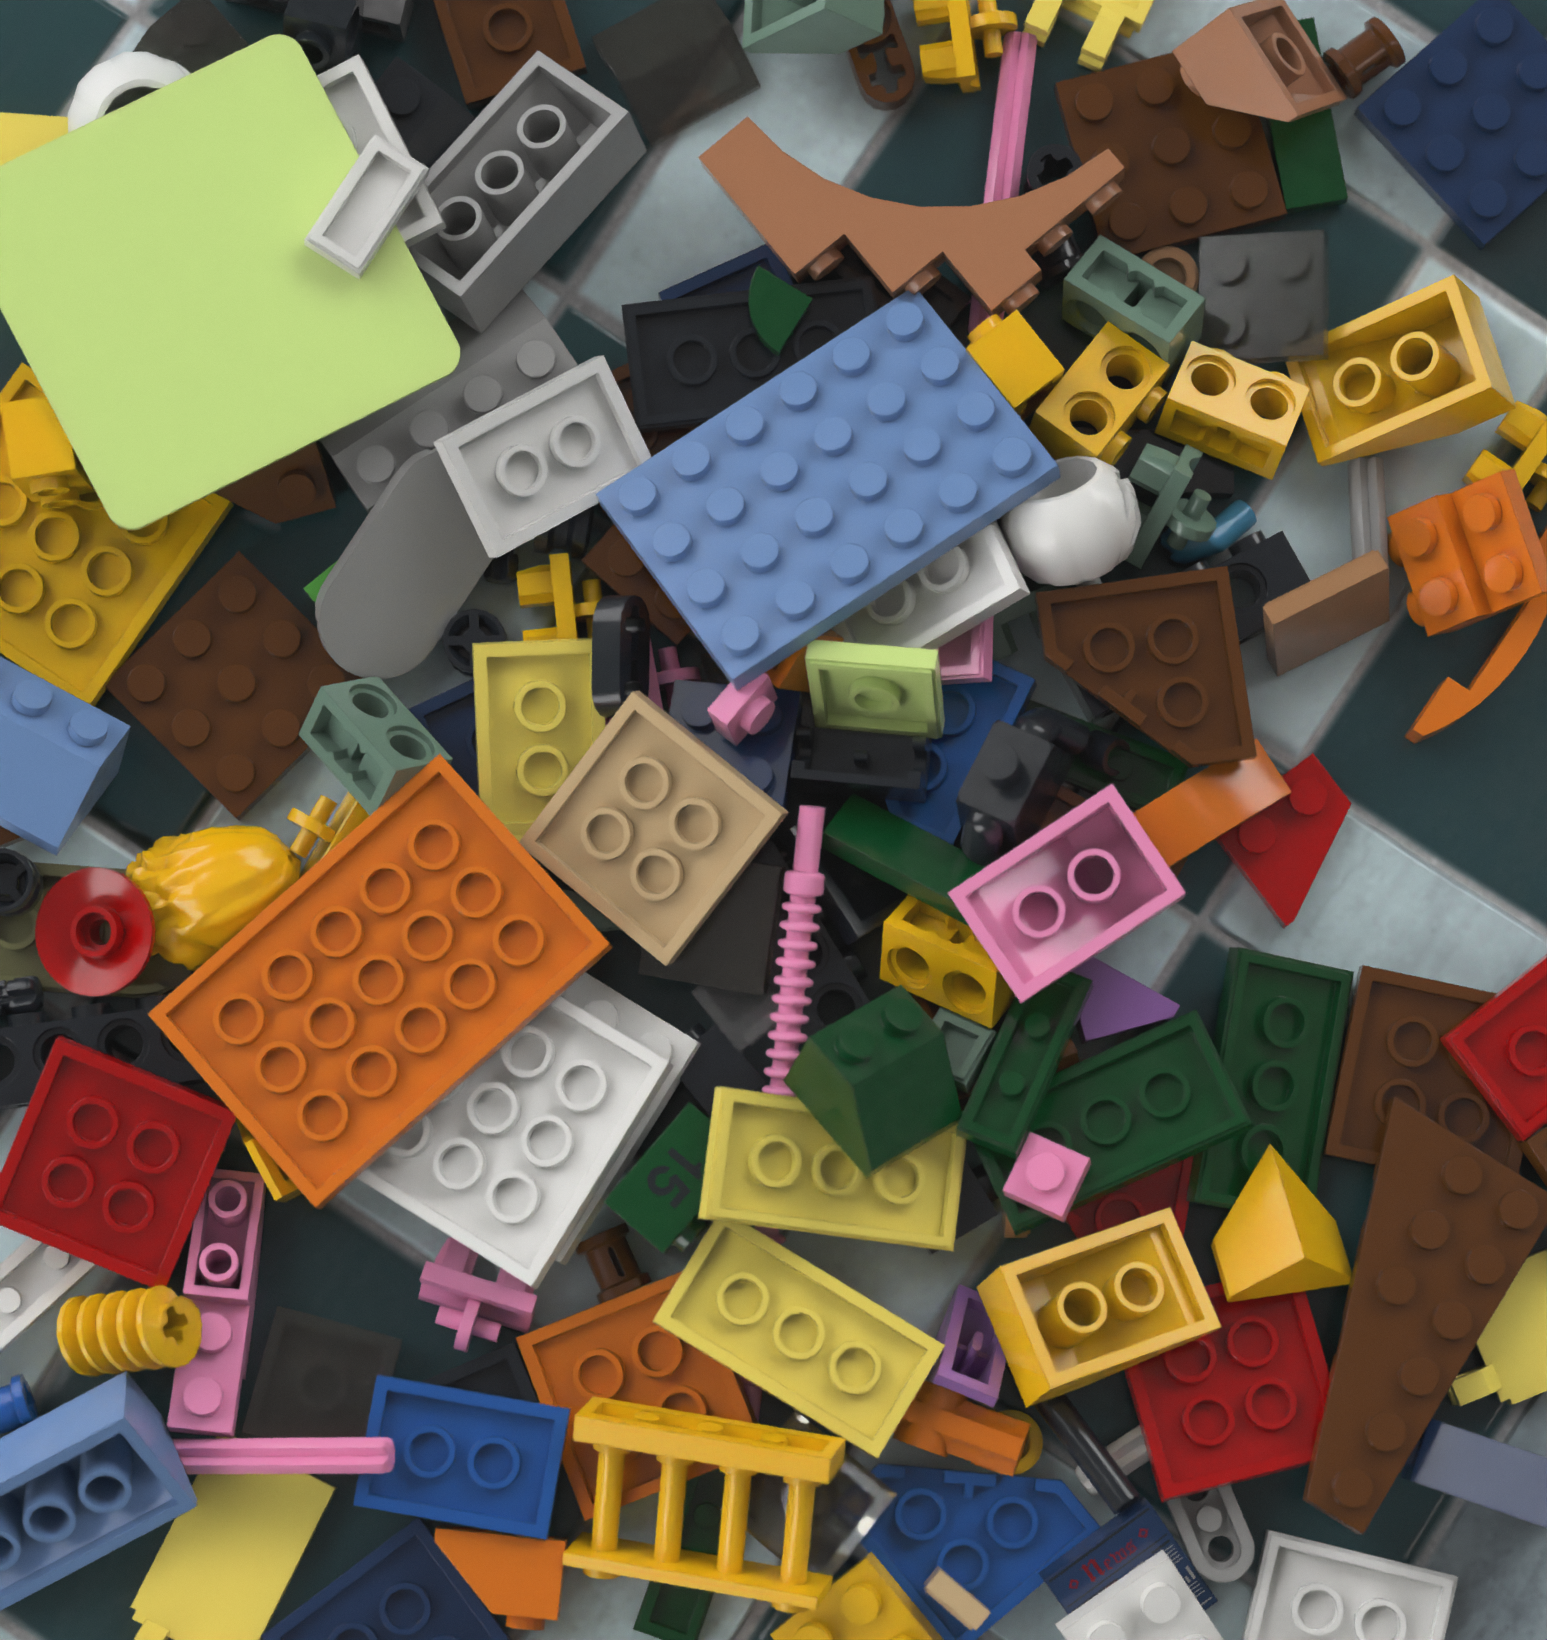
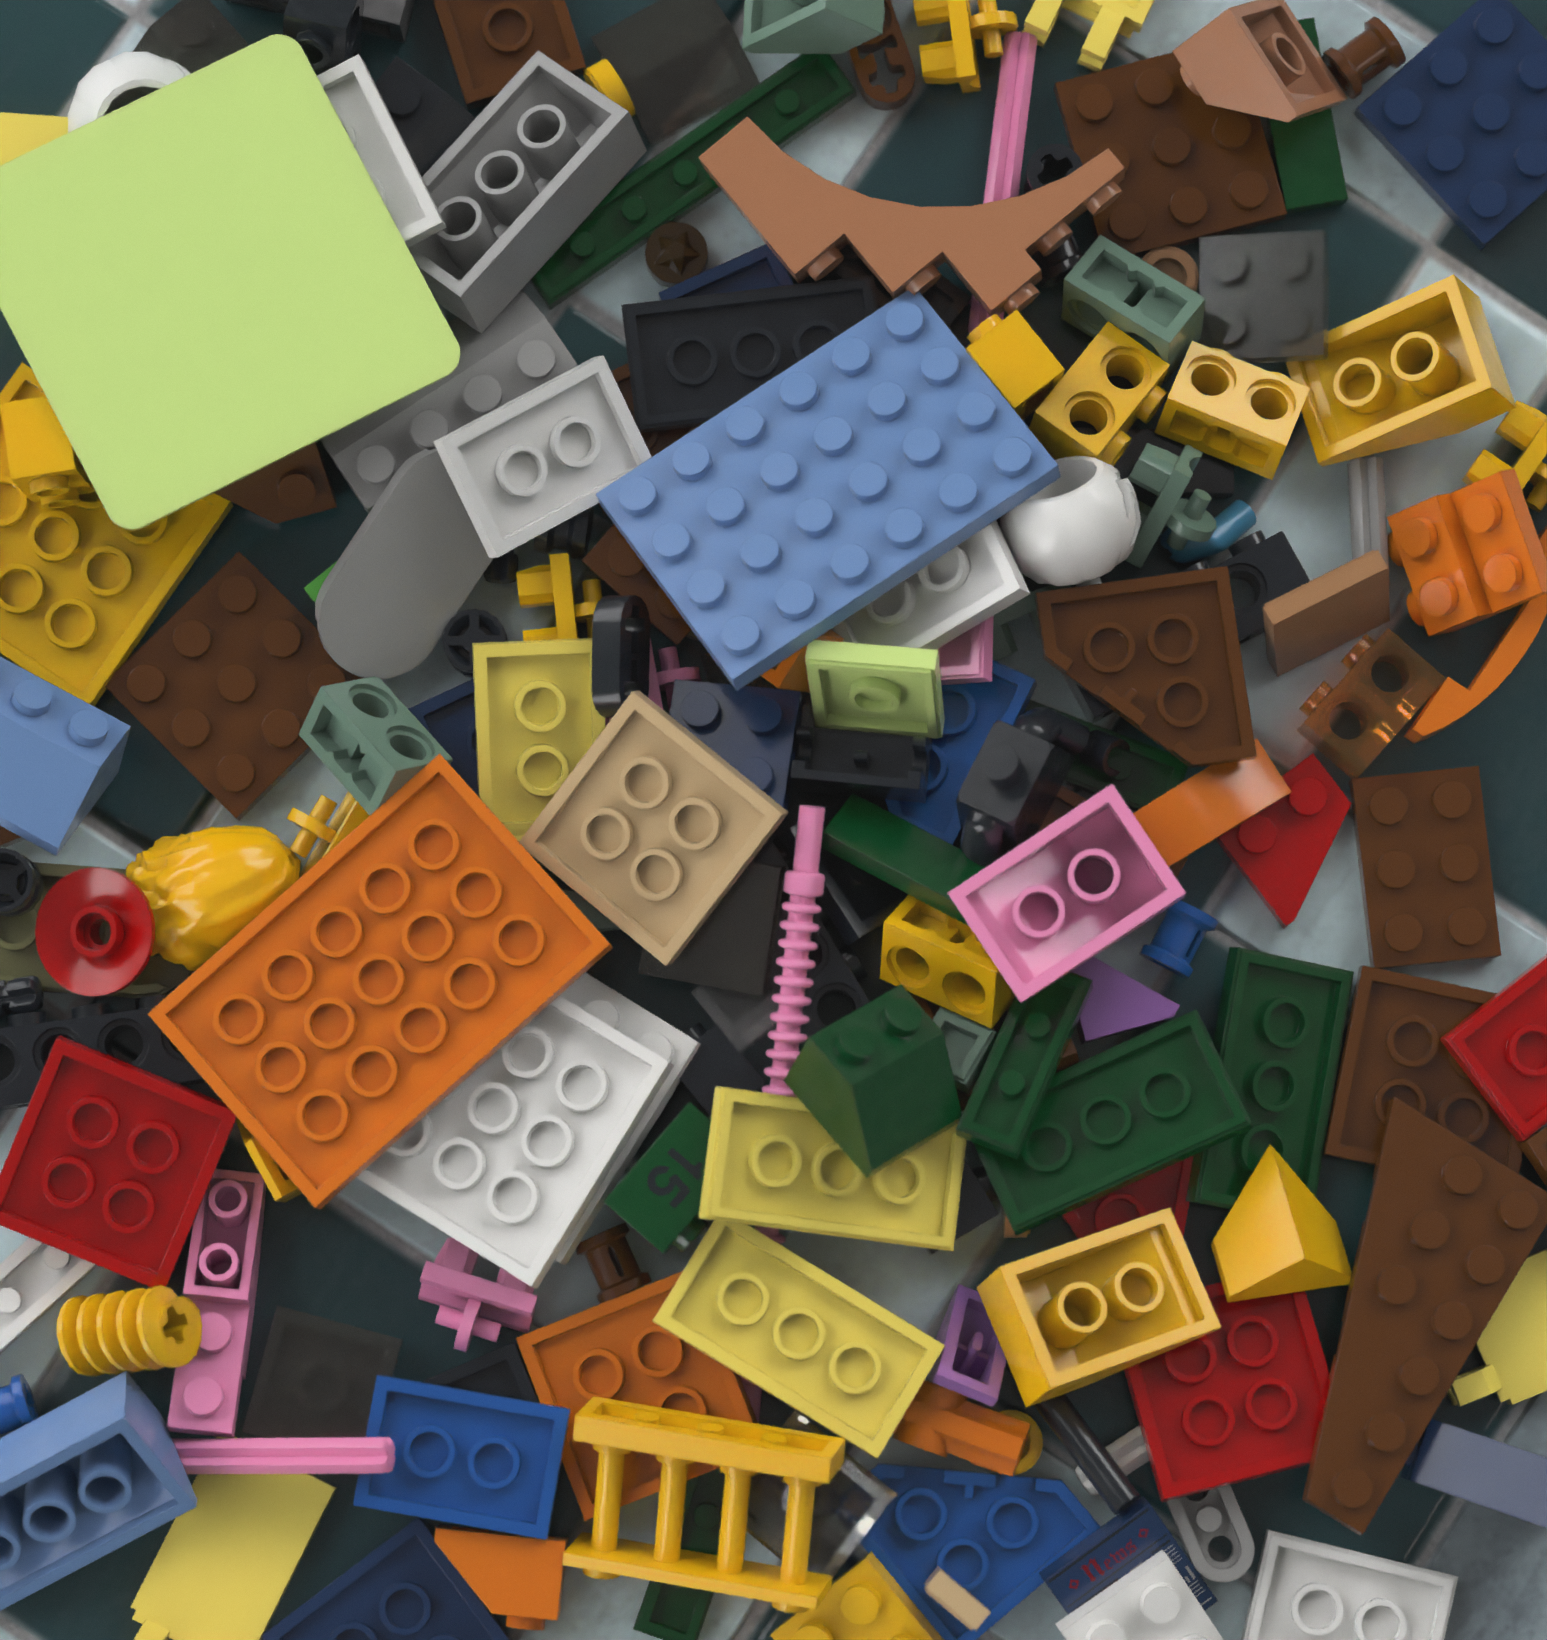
white tile [304,134,429,280] -> none
bright pink plate [707,673,778,747] -> none
dark green tile [748,265,812,356] -> none
bright pink plate [1003,1132,1091,1222] -> none
none -> dark green tile [530,54,857,310]
none -> yellow tile [584,59,635,116]
none -> dark brown tile [645,222,708,287]
none -> blue bush [1139,900,1219,979]
none -> clear orange brick [1296,628,1446,779]
none -> reddish brown plate [1349,766,1501,969]

